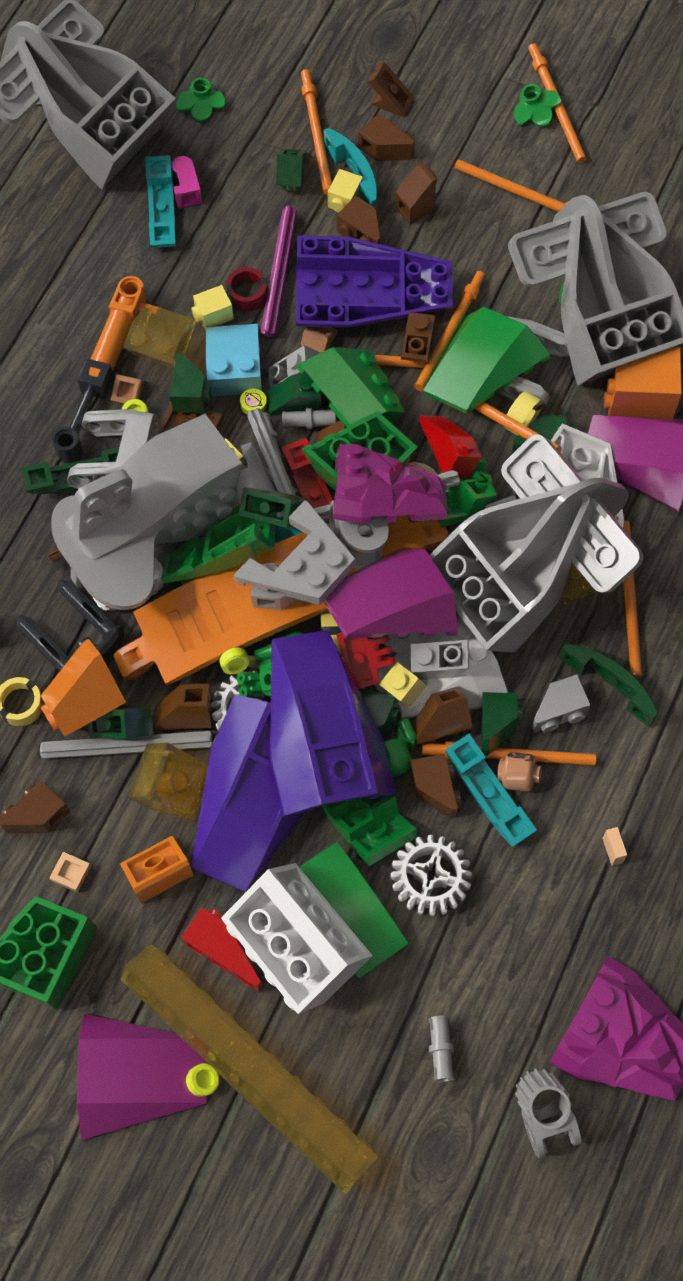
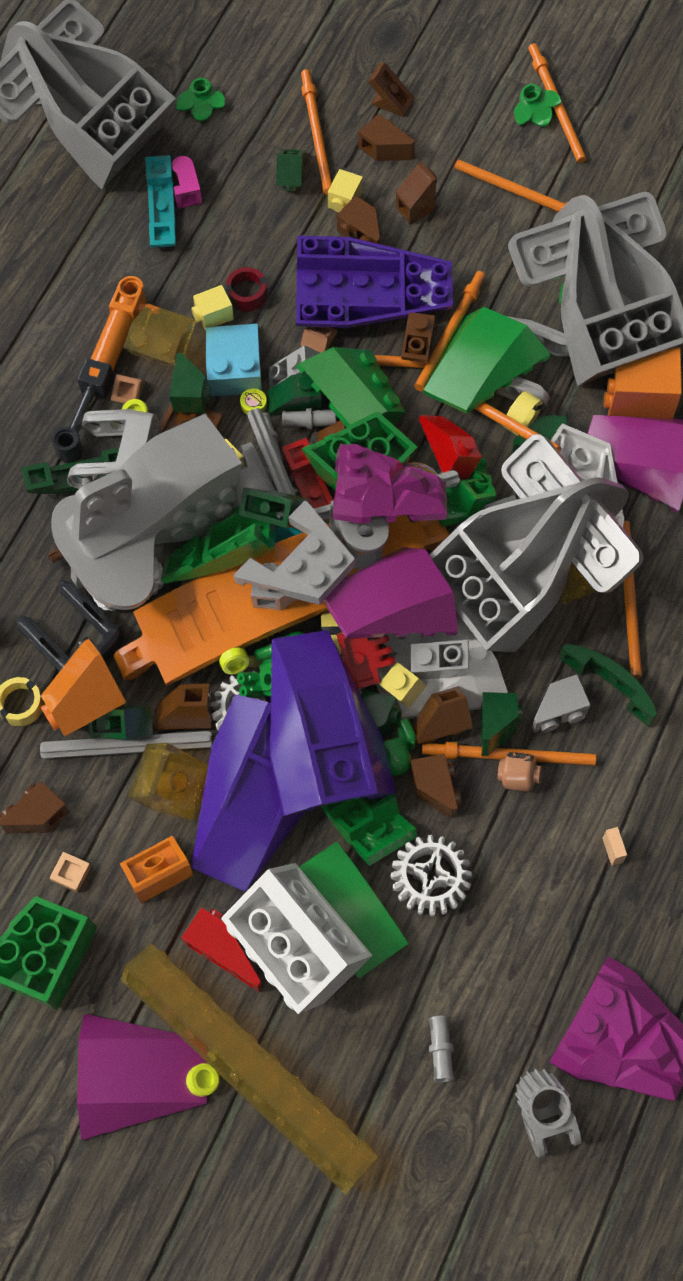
magenta axle [261,205,297,338] -> none
teal slope [324,128,377,209] -> none
teal slope [445,734,537,847] -> none

